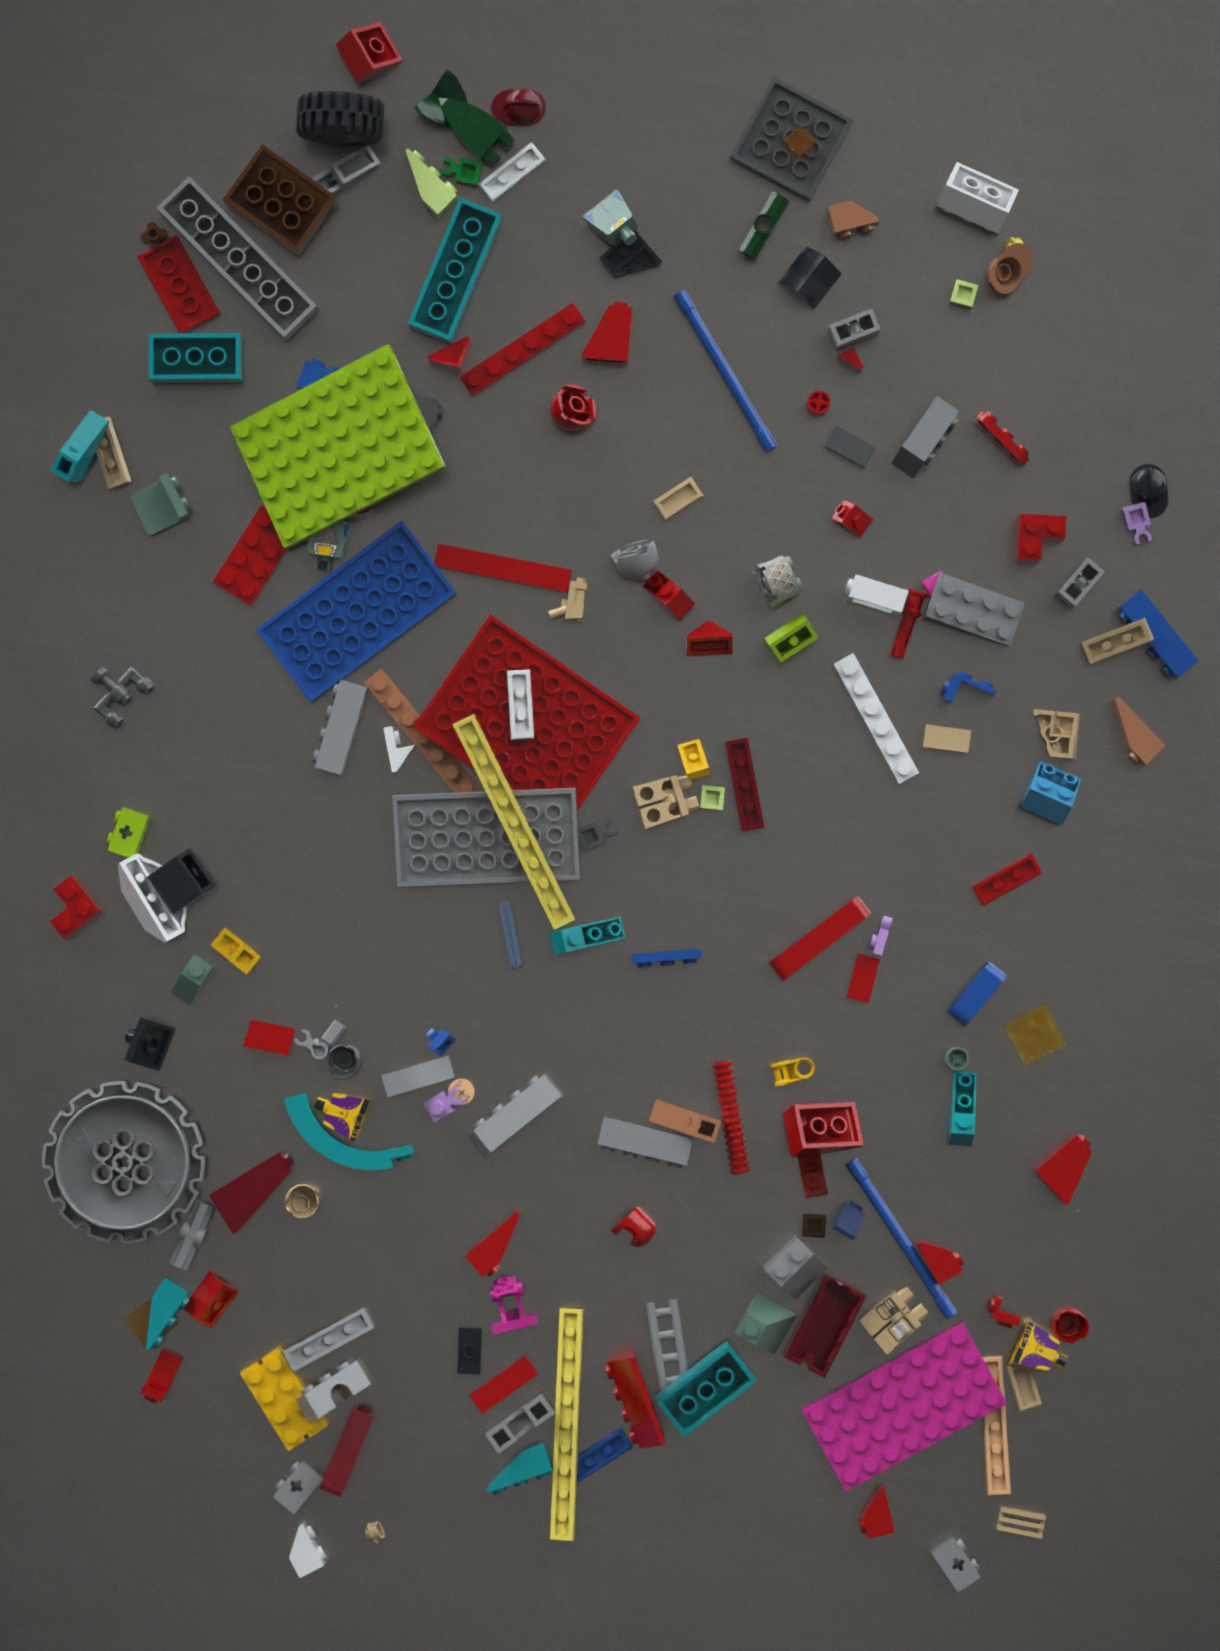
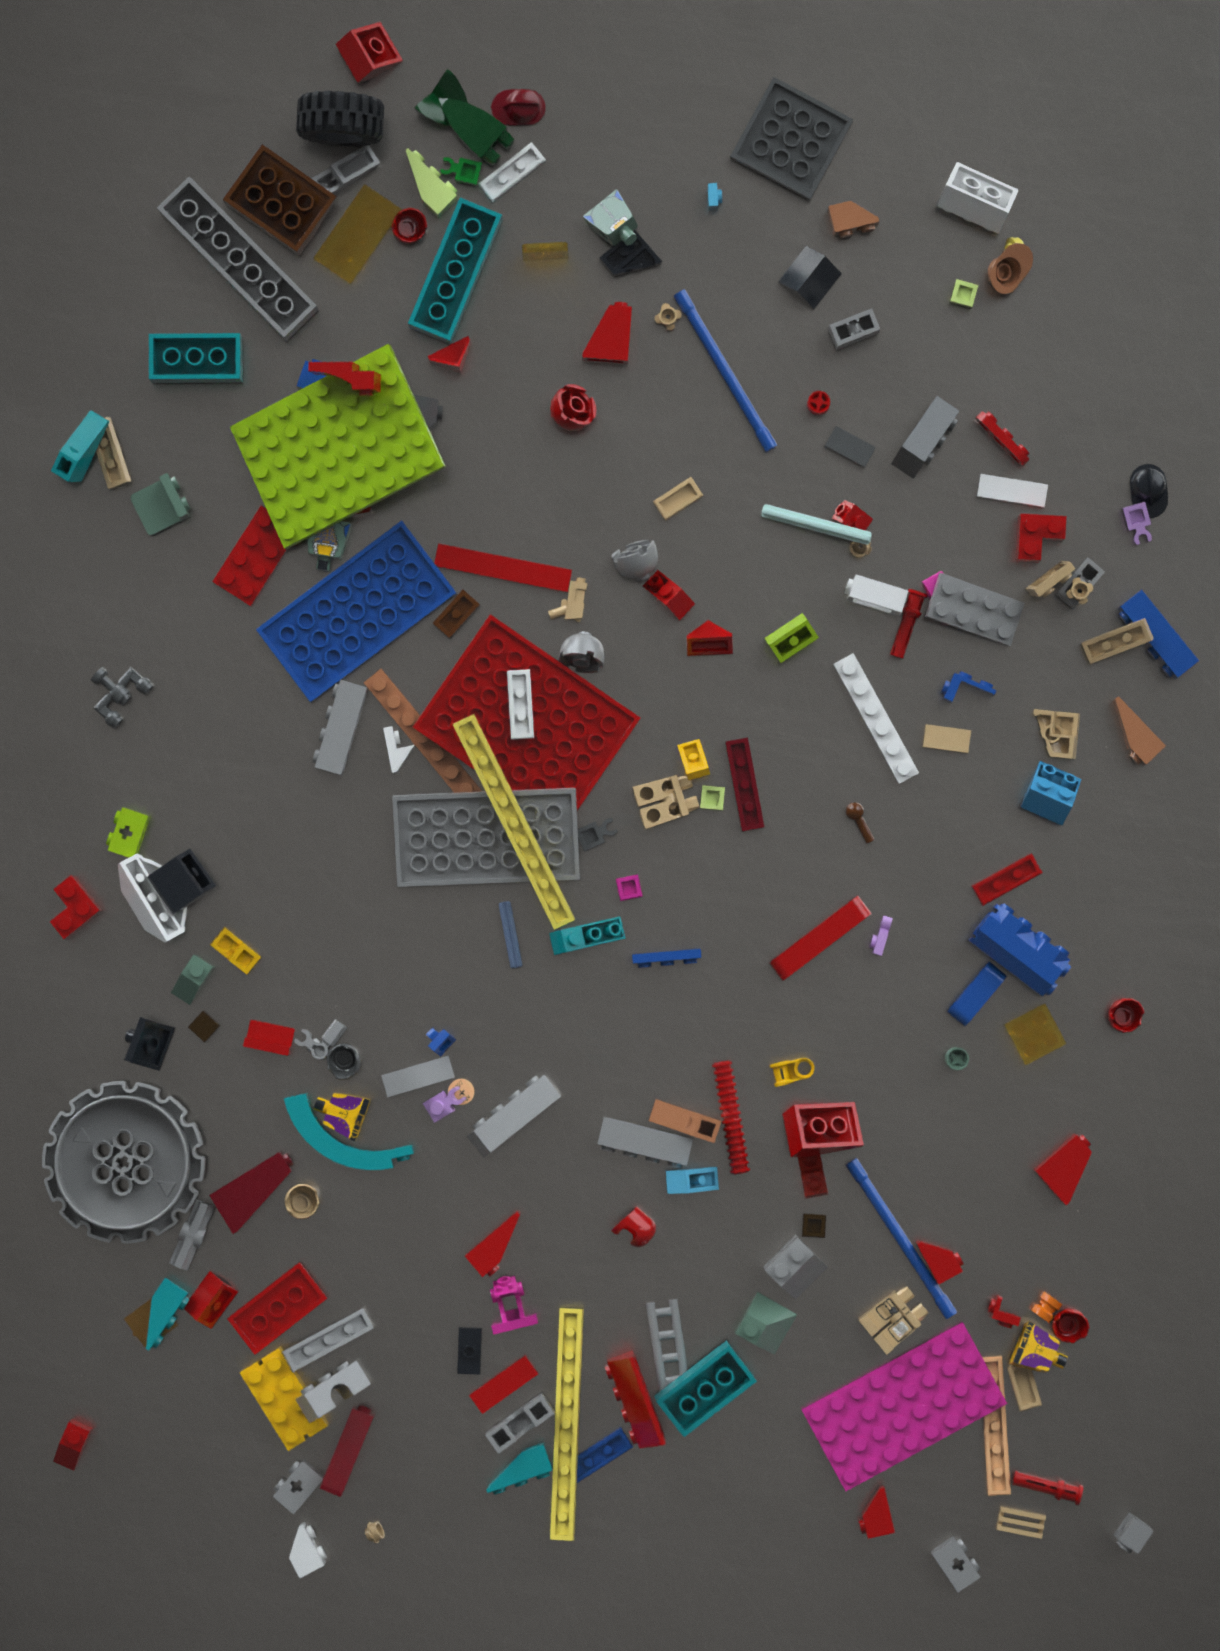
red tile [137,234,221,333] -> none
reddish brown plate [140,222,167,249] -> none
red bracket [140,1349,182,1404] -> none
red plate [459,303,586,397] -> none
dark green piece [738,191,789,261] -> none
light grey brick [755,555,803,607] -> none
dark red piece [783,1273,867,1378] -> none
clear orange plate [784,125,816,158] -> none
dark blue slope [831,1201,865,1240] -> none
red slope [837,348,864,372] -> none
red tile [846,953,880,1003] -> none
teal slope [948,1071,977,1147] -> none
none -> red slope [53,1419,93,1471]
none -> dark brown tile [188,1010,221,1043]
none -> red plate [227,1262,328,1355]
none -> red slope [308,362,381,397]
none -> clear yellow tile [313,184,402,285]
none -> red hair [391,208,427,244]
none -> reddish brown plate [433,589,480,639]
none -> clear yellow tile [522,242,569,261]
none -> light grey cylinder [558,631,605,673]
none -> dark pink tile [616,874,643,902]
none -> tan plate [655,303,681,330]
none -> medium azure slope [666,1167,719,1194]
none -> medium azure plate [708,183,722,210]
none -> light aqua axle [761,504,872,545]
none -> reddish brown bar [846,802,875,843]
none -> tan plate [850,541,872,557]
none -> blue brick [968,903,1072,996]
none -> white tile [977,474,1048,508]
none -> red pin [1012,1471,1084,1506]
none -> tan plate [1025,561,1075,597]
none -> orange wheel [1031,1292,1063,1323]
none -> tan plate [1066,578,1093,604]
none -> red hair [1108,998,1145,1033]
none -> light grey brick [1114,1512,1154,1554]

